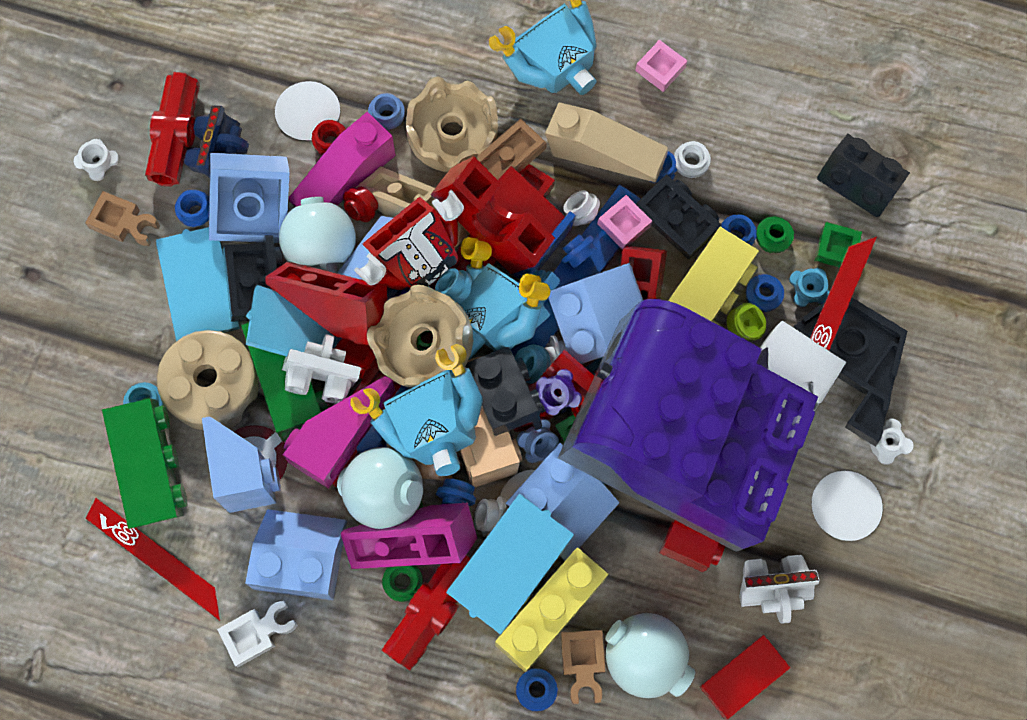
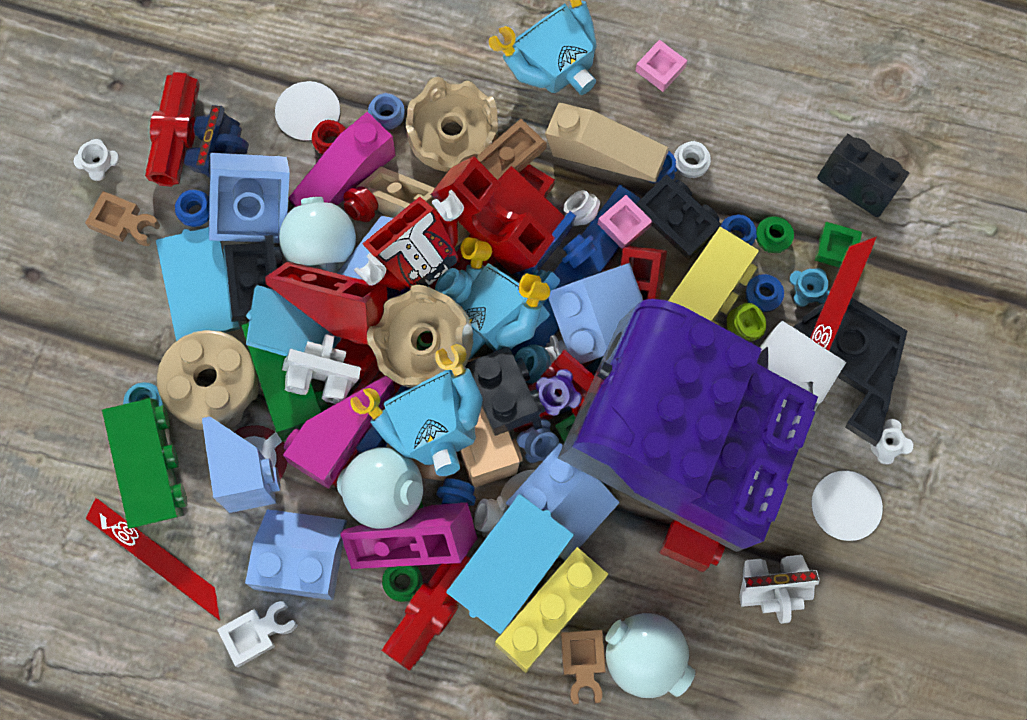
blue plate [516,669,558,712] -> none
red tile [699,635,790,720] -> none

